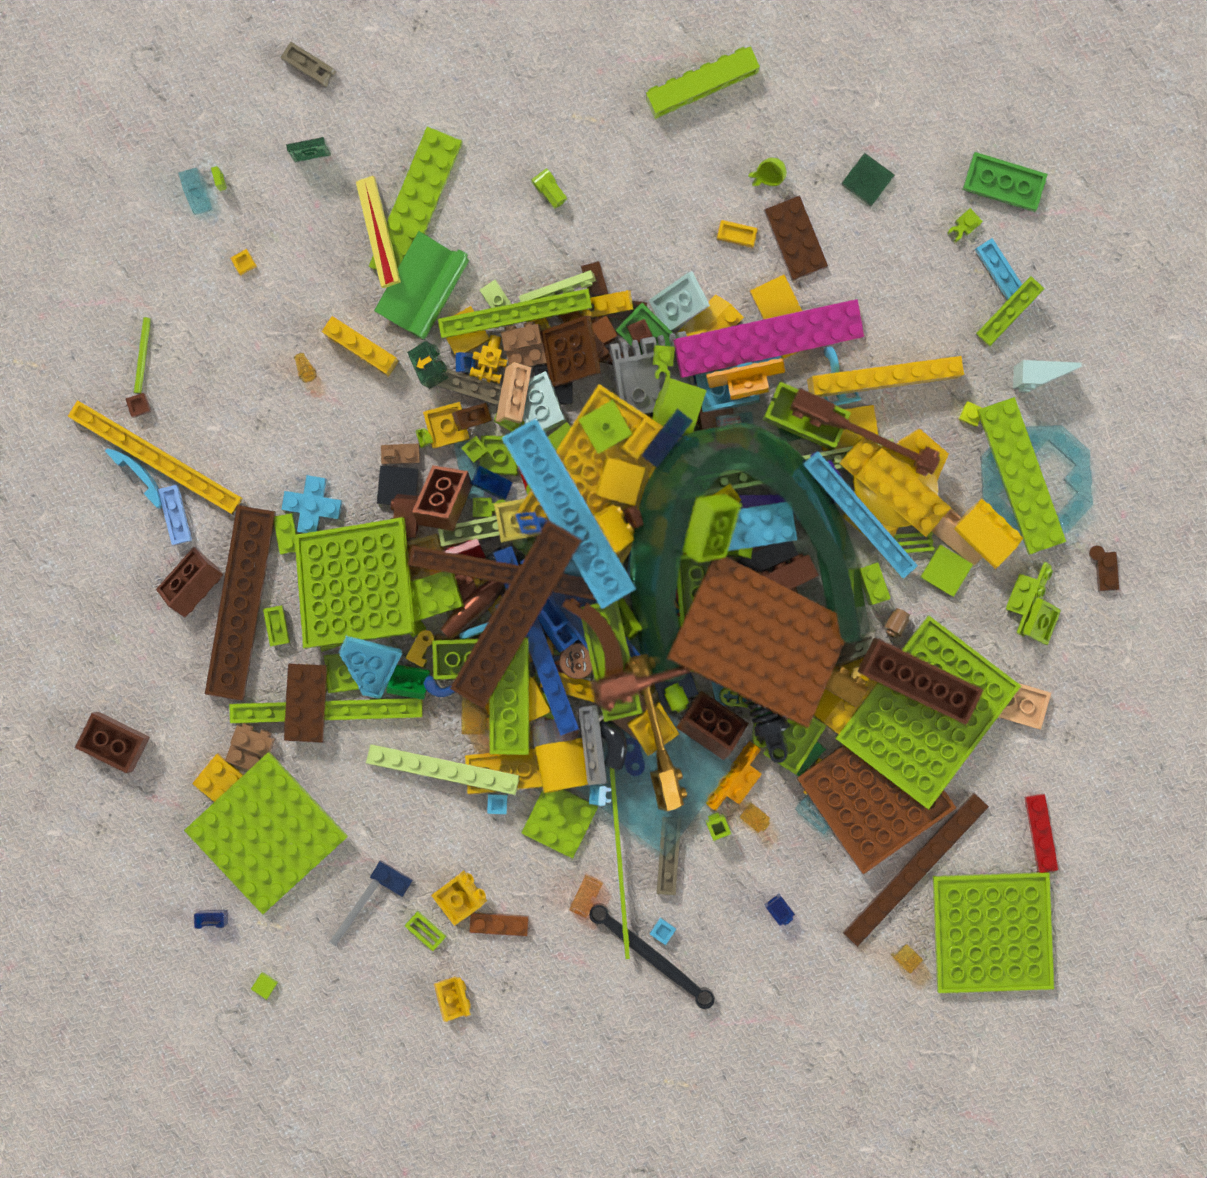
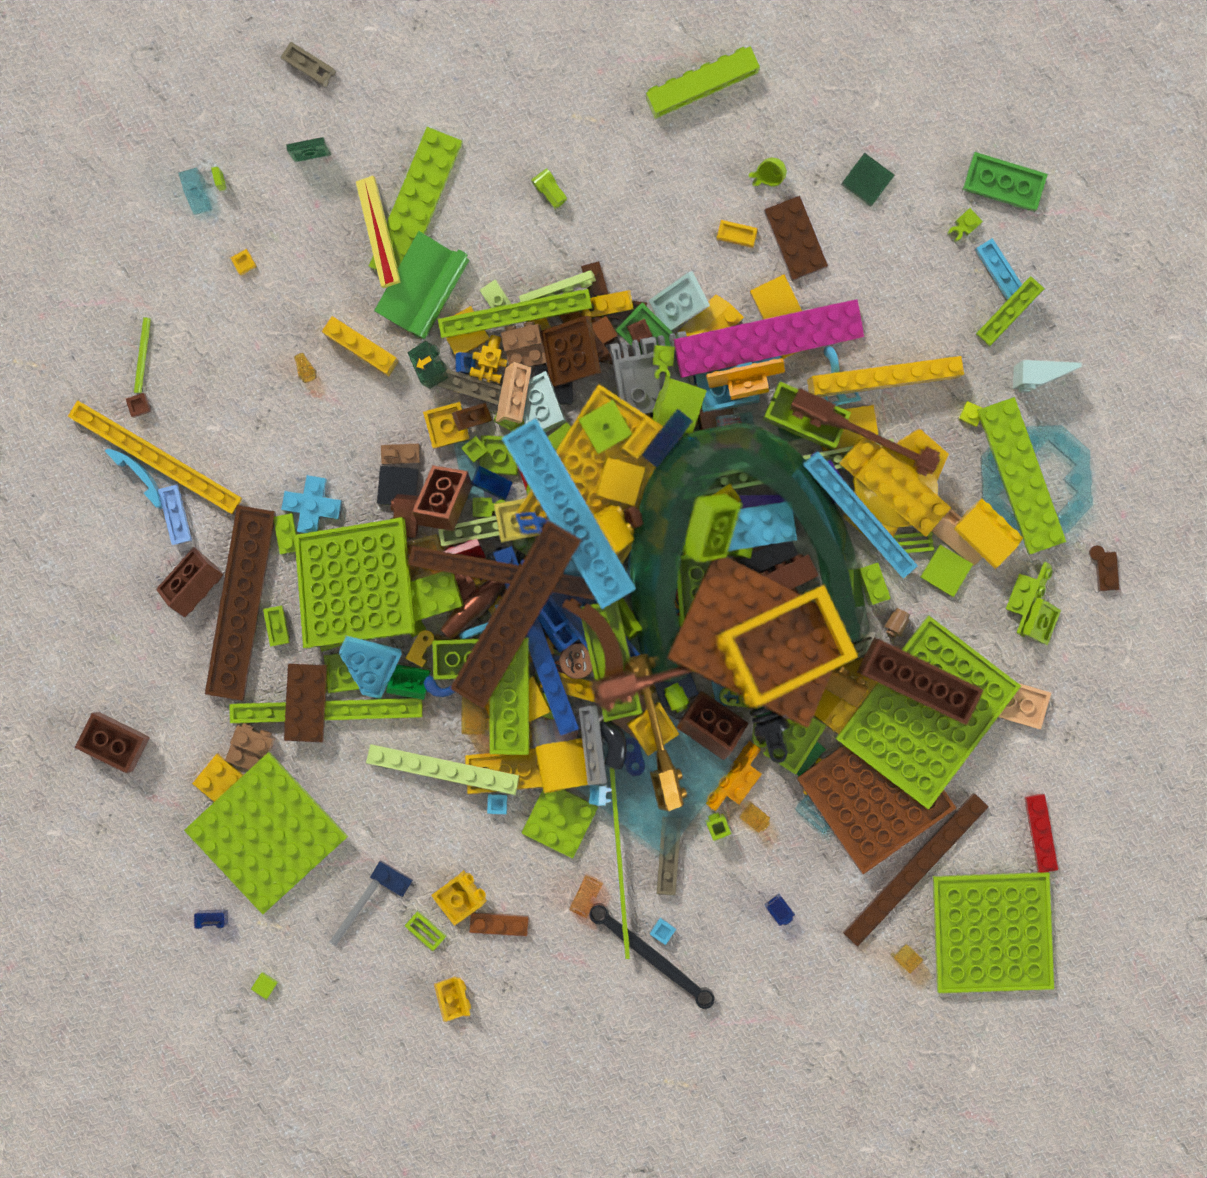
lime tile [415,428,433,448] -> none
none -> yellow window [716,585,858,708]

